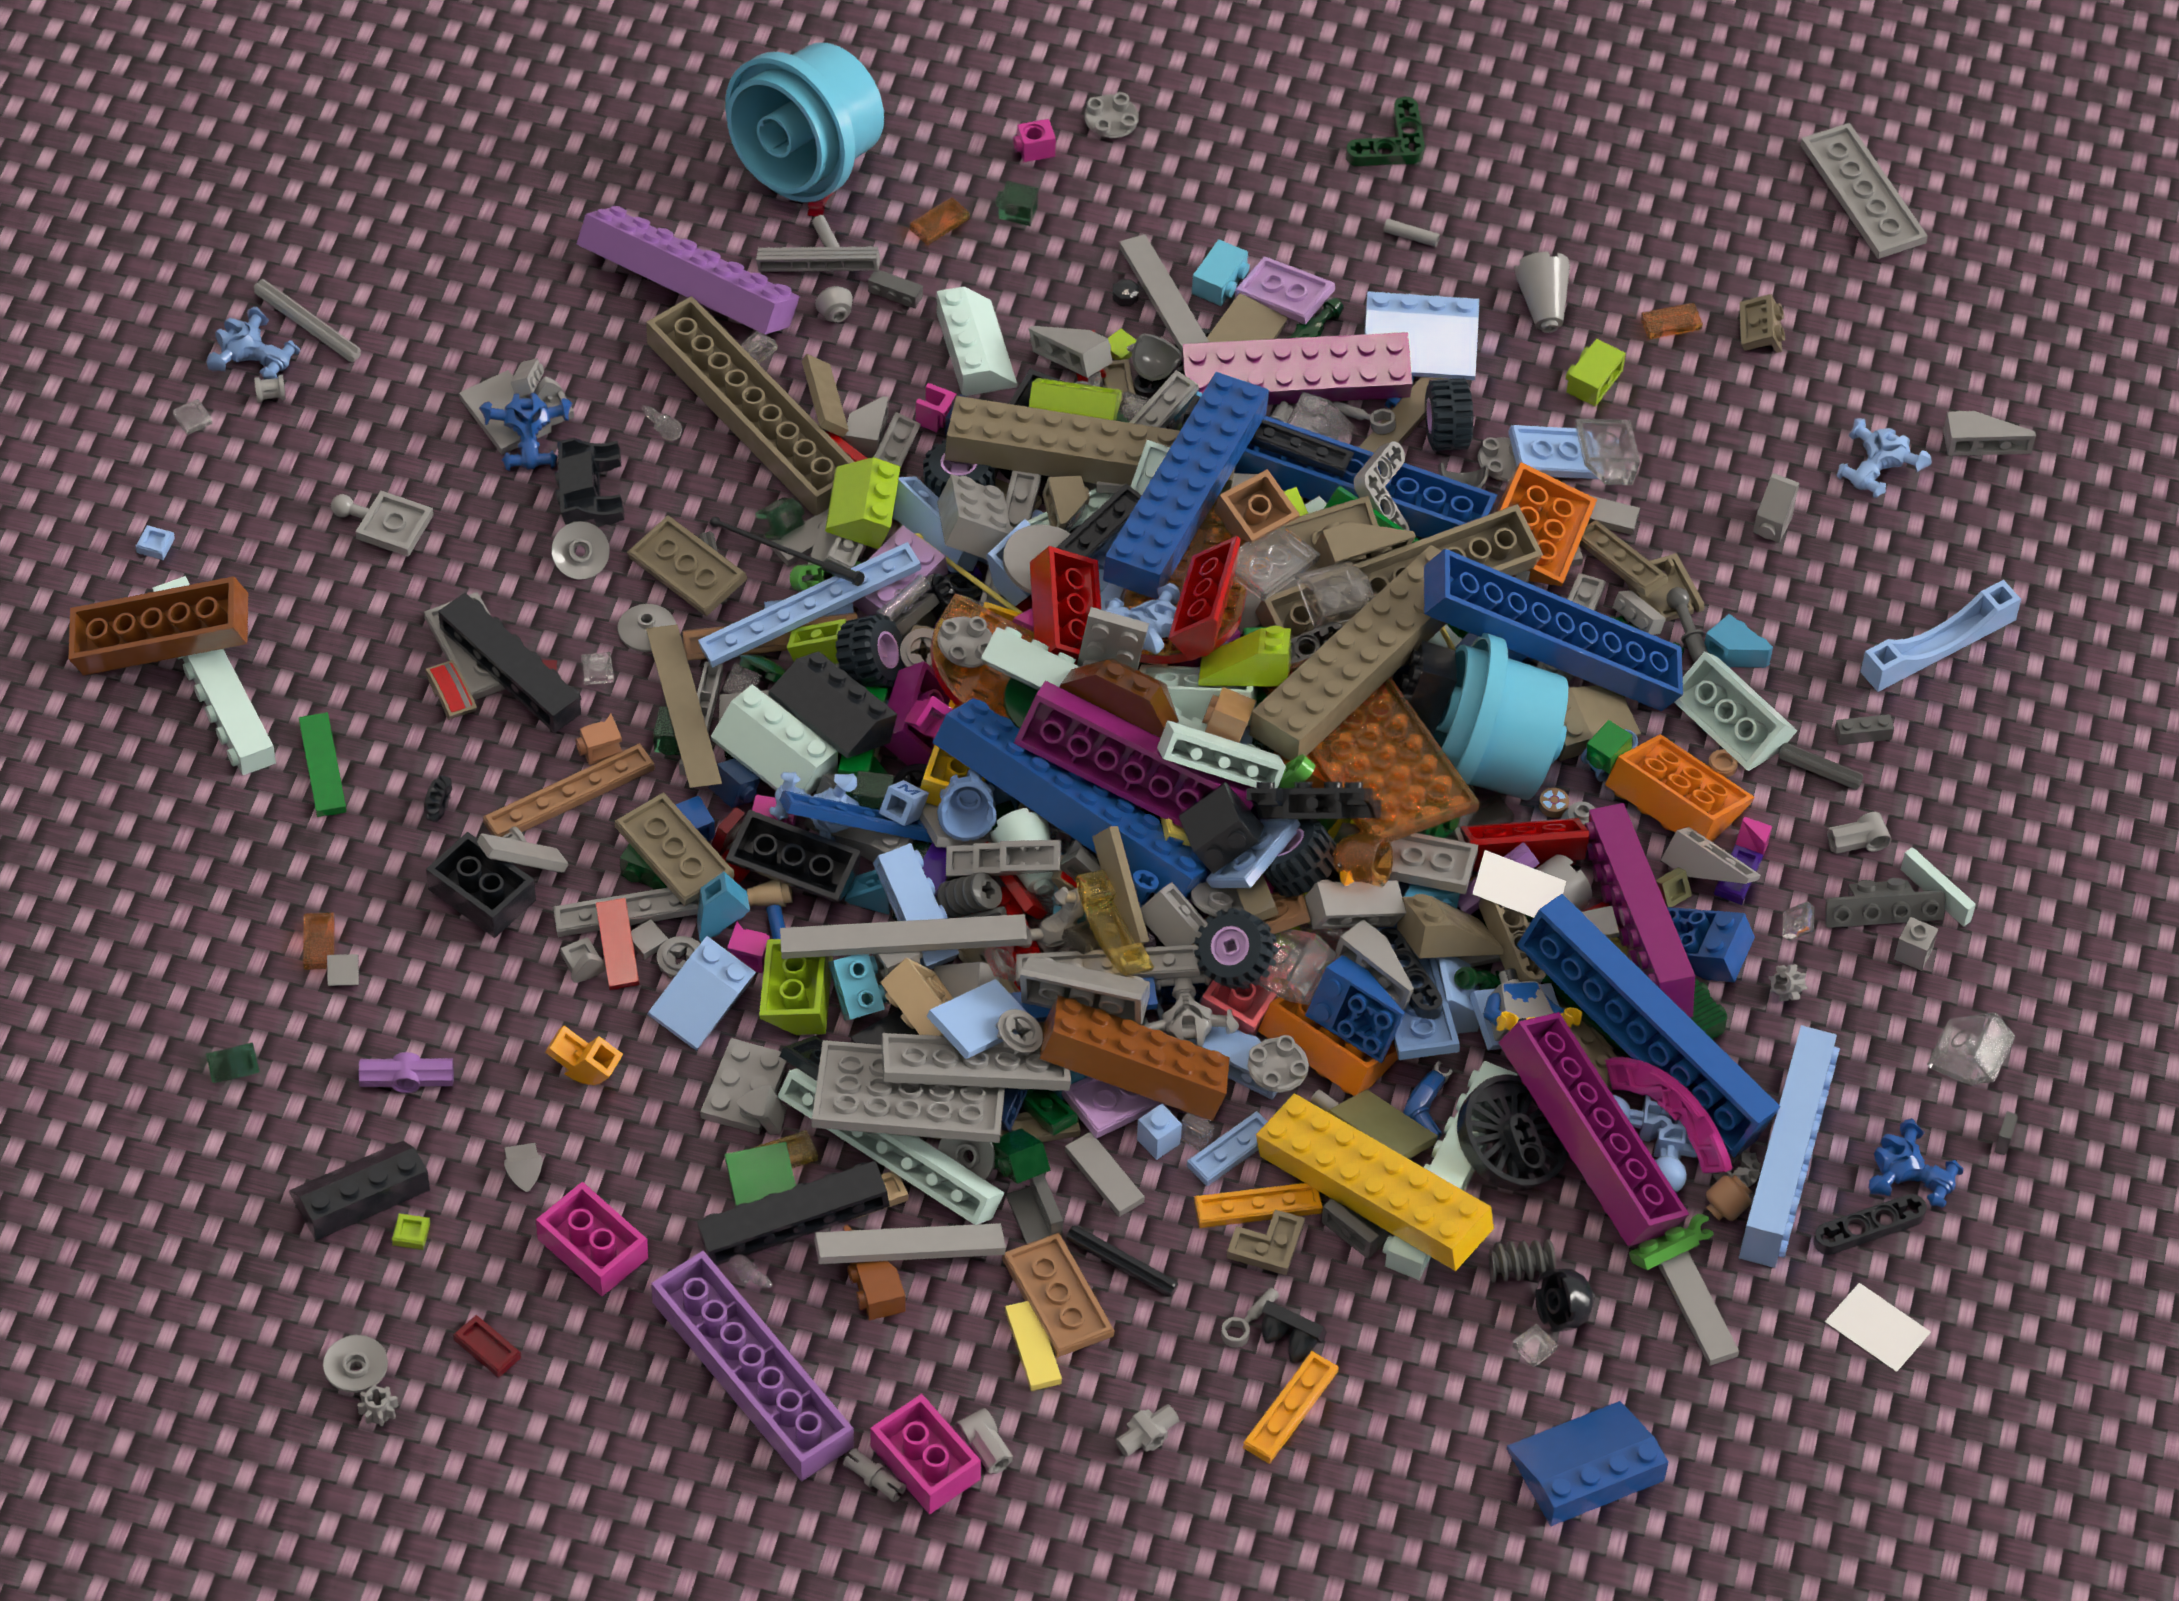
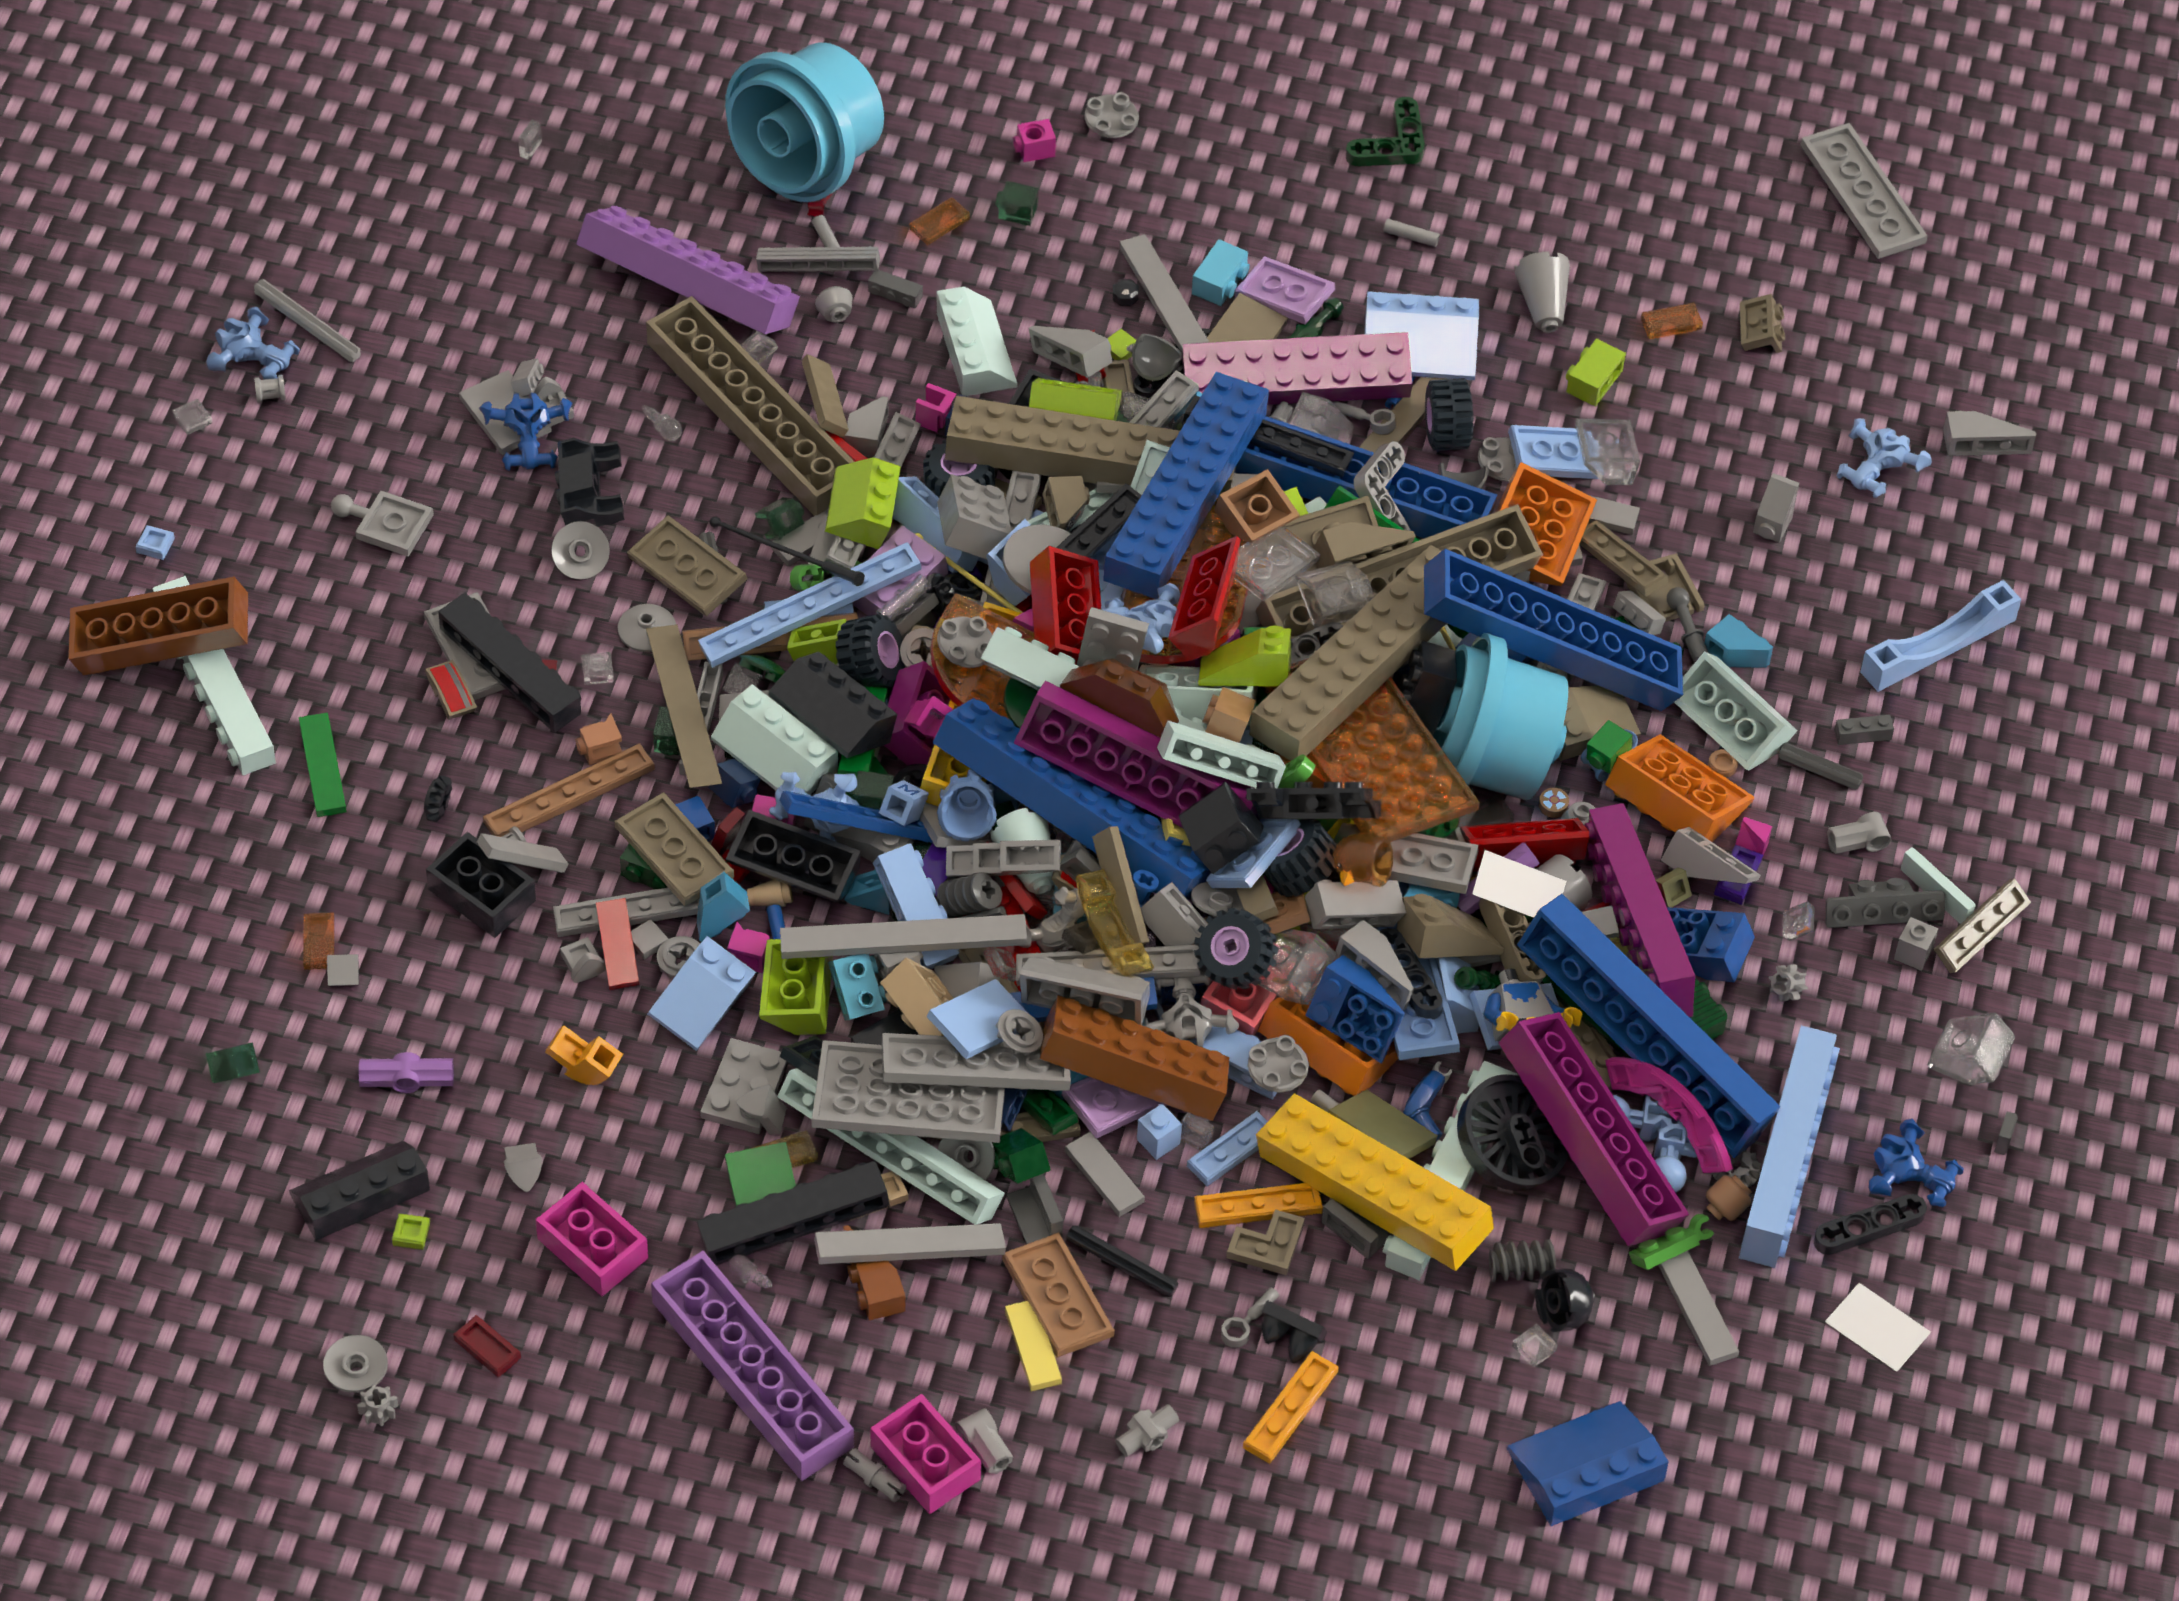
none -> clear tile [519,120,542,159]
none -> tile [1934,878,2031,973]

